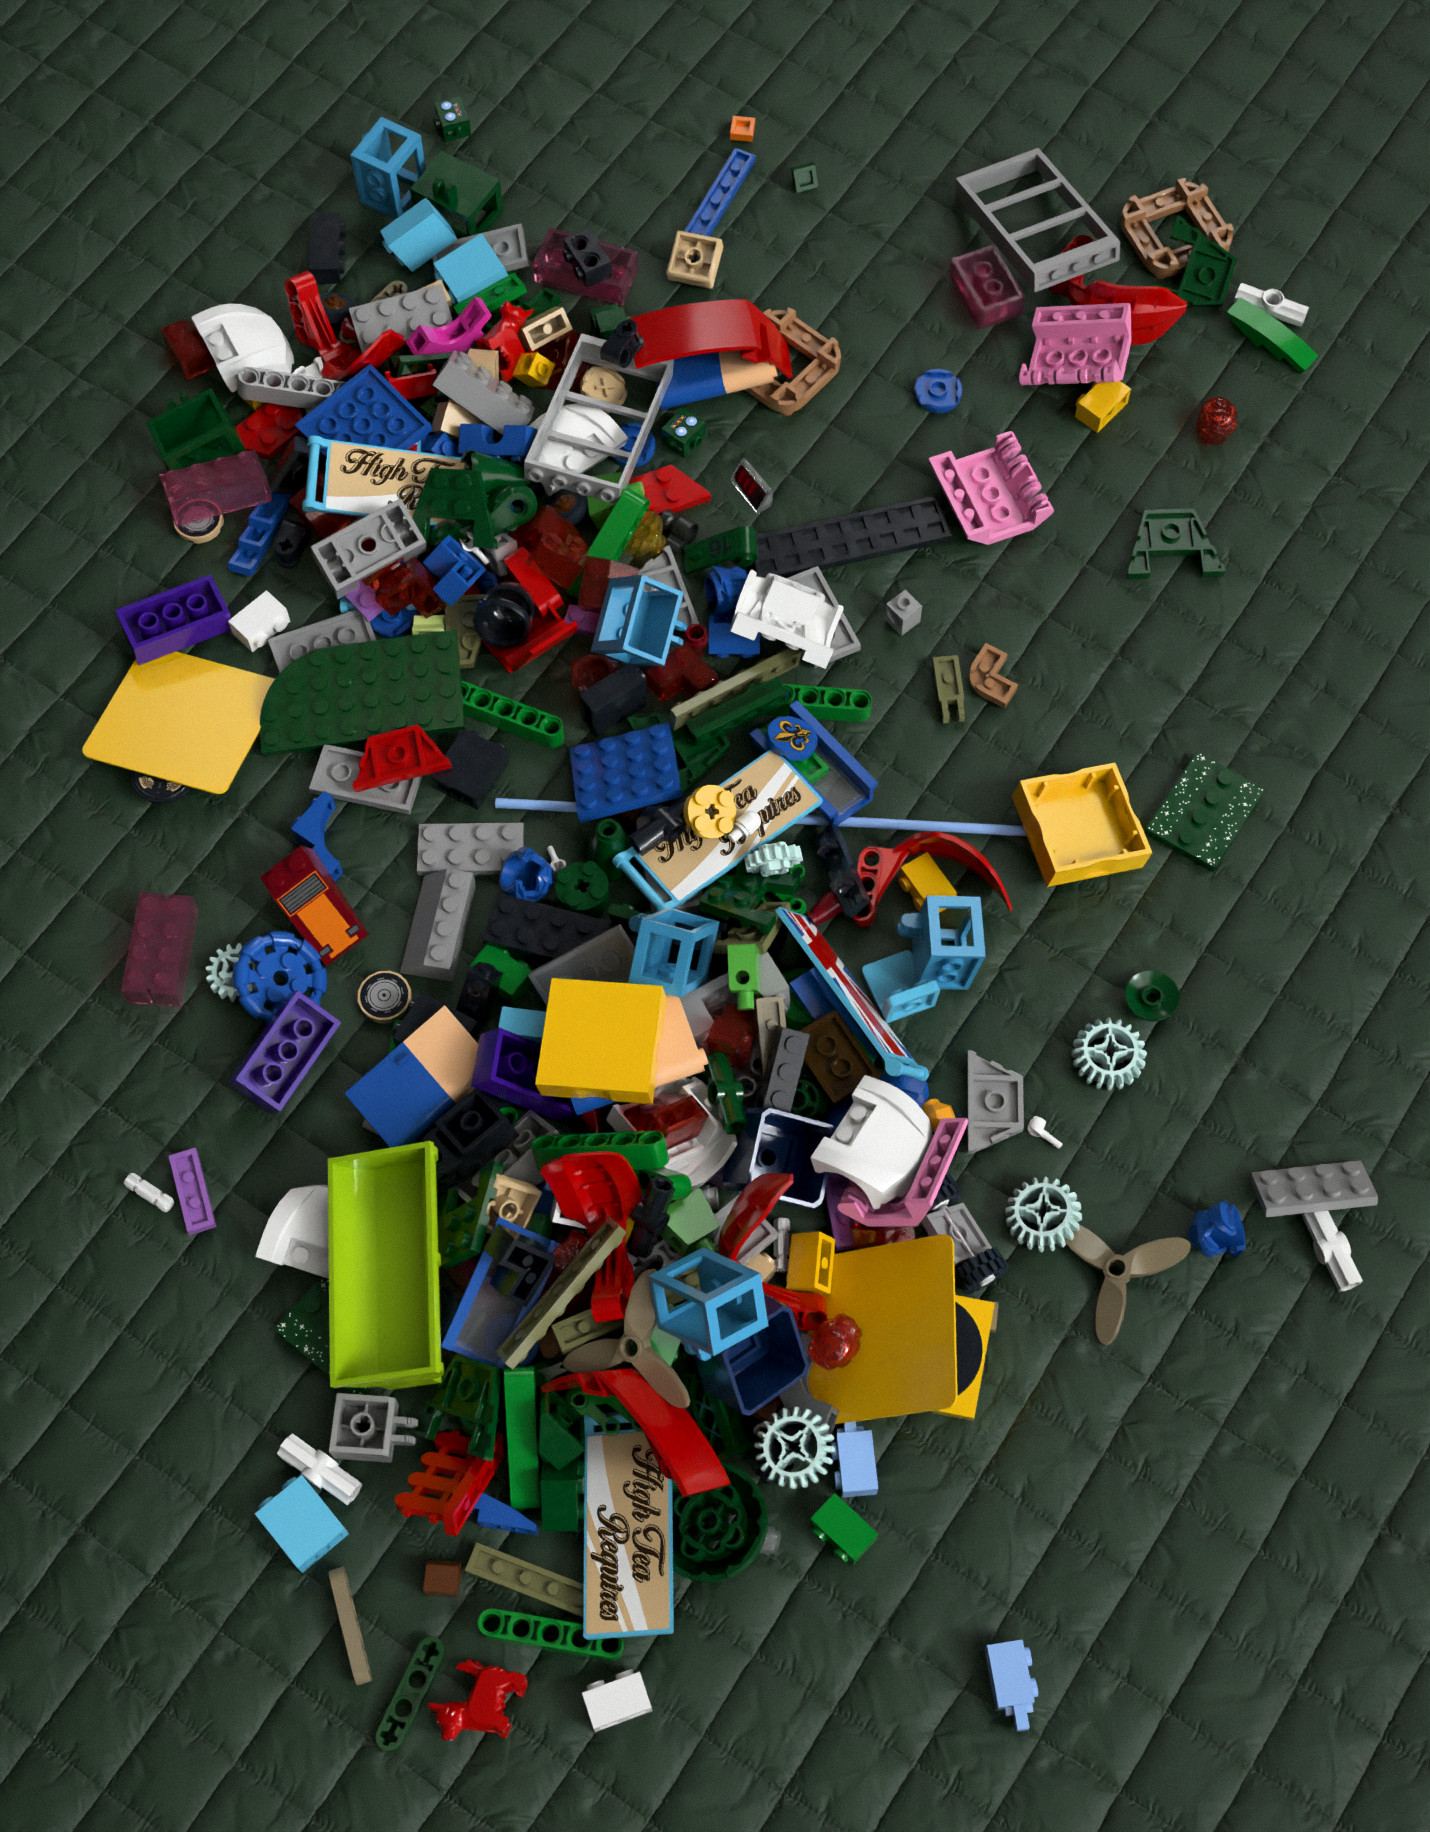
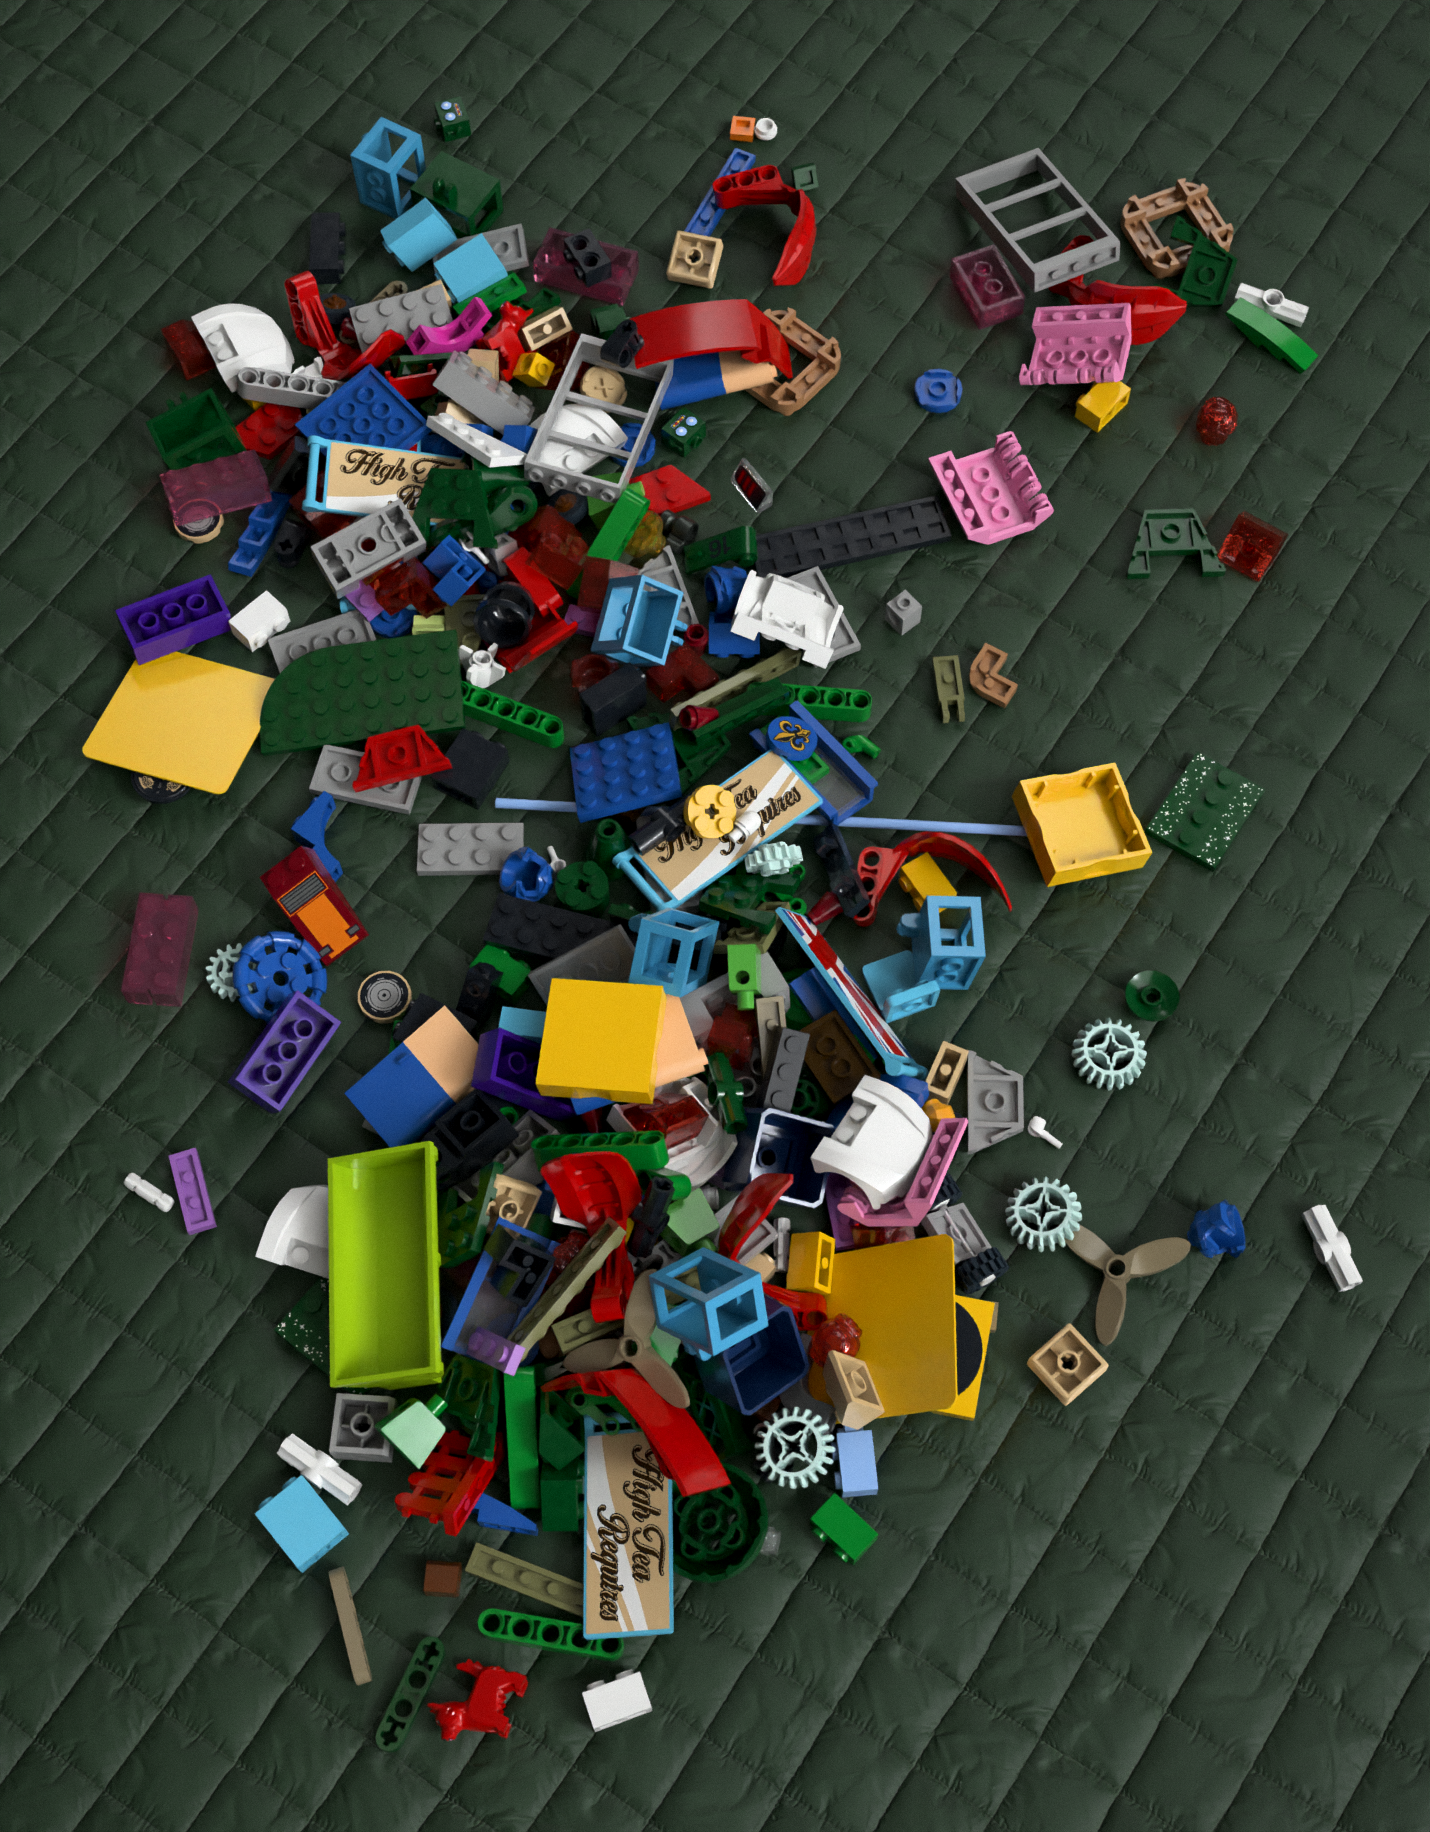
light grey slope [400,869,476,982] -> none
light blue hinge [984,1640,1038,1732] -> none
light grey plate [1251,1160,1378,1217] -> none
none -> torso [374,1394,448,1469]
none -> white wing [426,413,528,468]
none -> white brick [459,643,506,688]
none -> medium lavender plate [466,1326,526,1376]
none -> dark red cone [679,705,719,731]
none -> red piece [713,165,816,286]
none -> white plate [754,118,777,140]
none -> tan slope [822,1350,885,1430]
none -> green arm [842,735,881,759]
none -> tan brick [925,1041,969,1105]
none -> tan brick [1027,1324,1108,1406]
none -> clear red slope [1217,511,1289,582]

